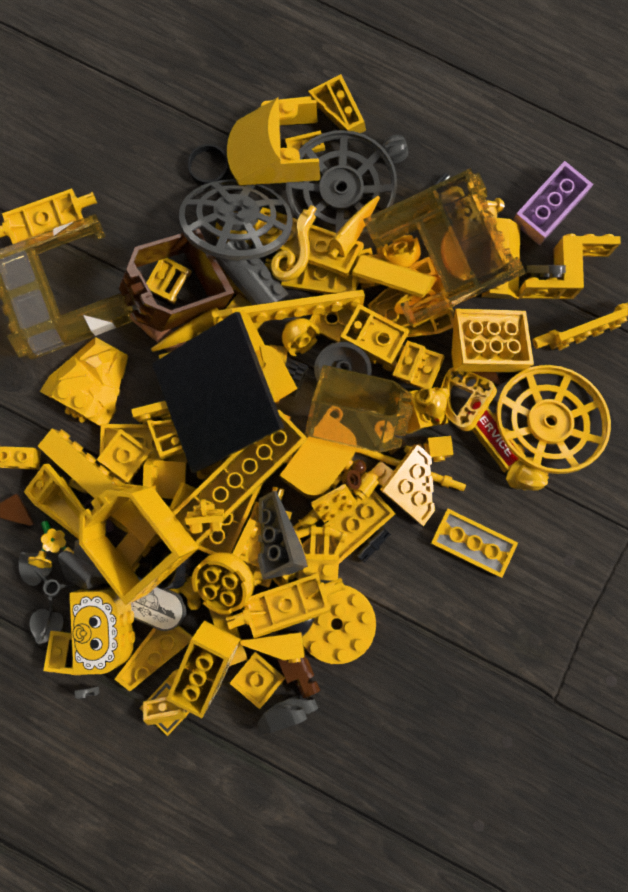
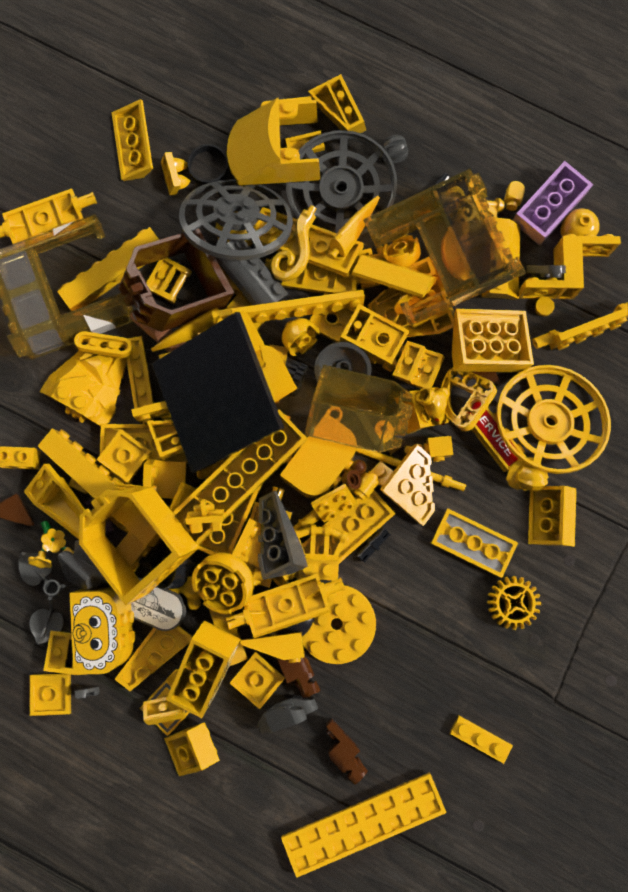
none -> yellow tile [30,673,71,716]
none -> yellow brick [57,227,159,314]
none -> yellow plate [74,331,132,358]
none -> yellow slope [111,99,153,181]
none -> yellow plate [124,336,154,408]
none -> yellow tile [161,152,190,195]
none -> yellow slope [164,722,220,776]
none -> yellow plate [281,772,446,878]
none -> reddish brown plate [326,718,368,785]
none -> yellow plate [450,715,513,764]
none -> yellow gear [487,576,541,630]
none -> yellow arm [504,181,525,211]
none -> yellow slope [528,486,576,547]
none -> yellow tile [534,297,555,317]
none -> yellow cylinder [560,208,600,237]

